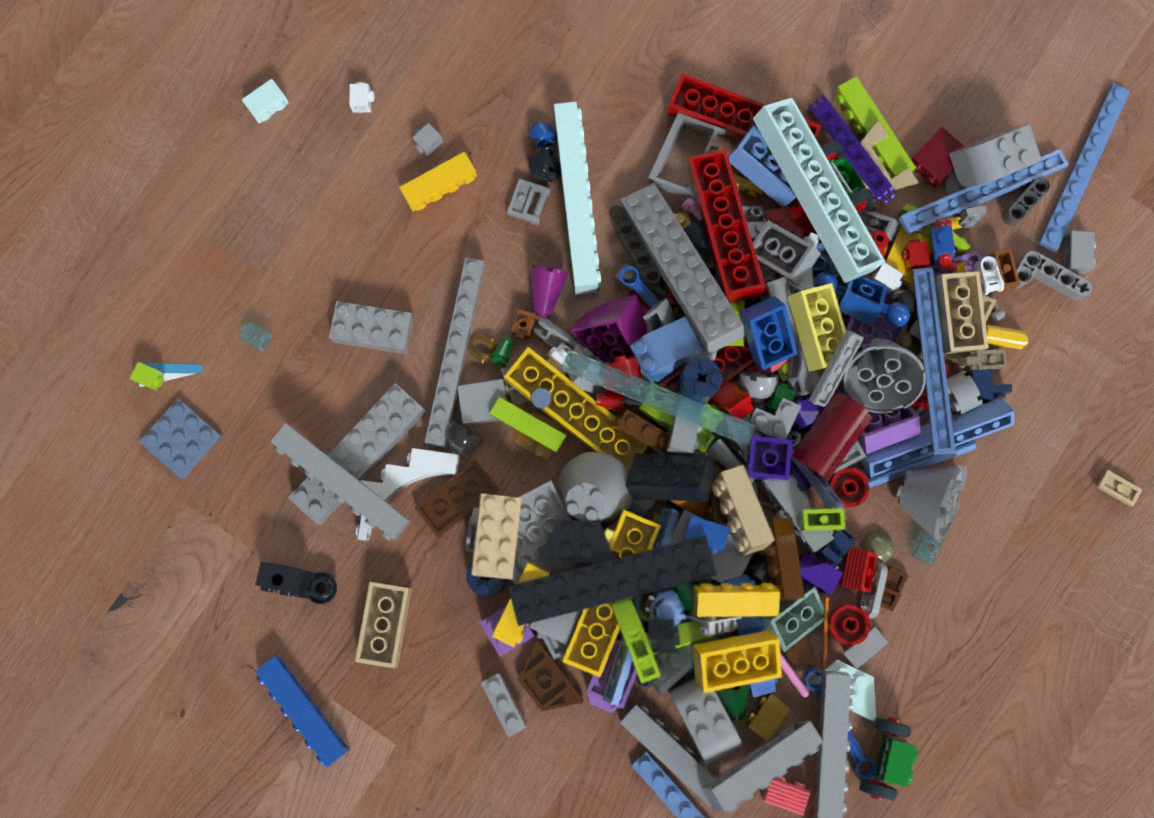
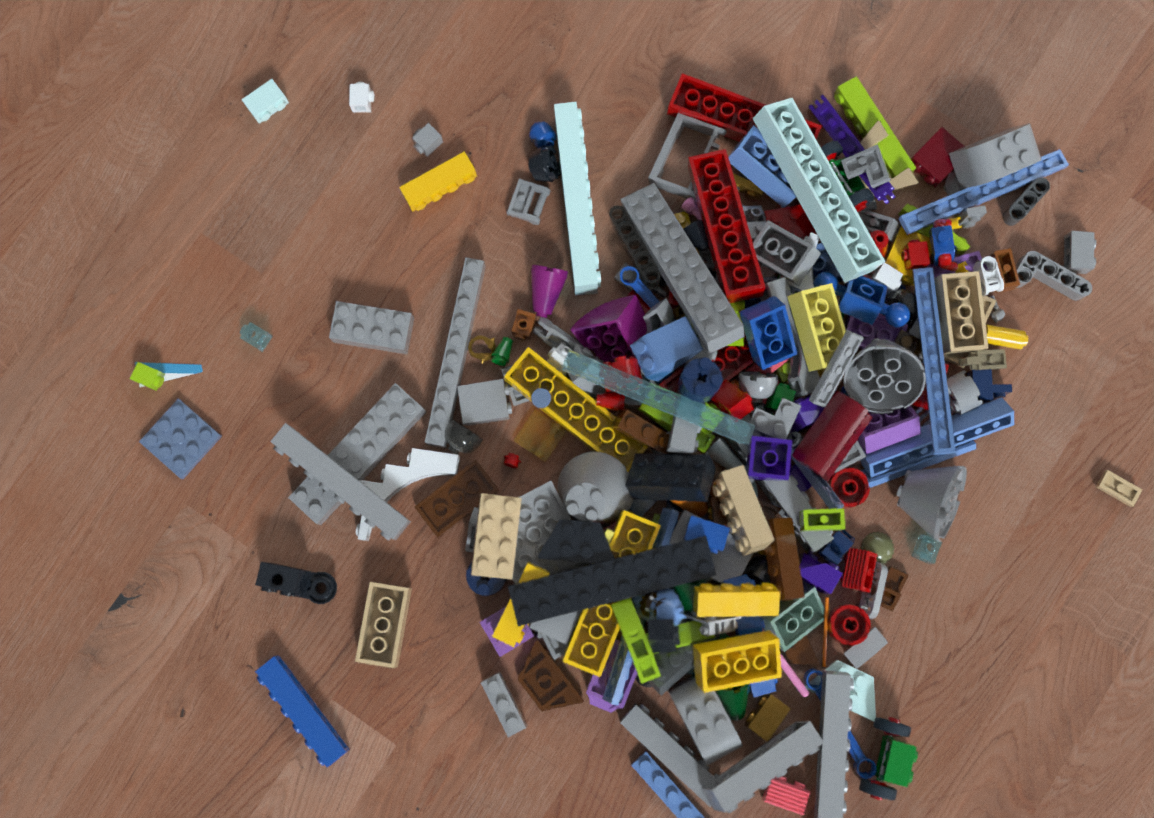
lime tile [489,397,566,453] -> none
medium blue plate [1038,83,1130,252] -> none
none -> red plate [503,453,522,469]
none -> light grey plate [841,145,891,188]

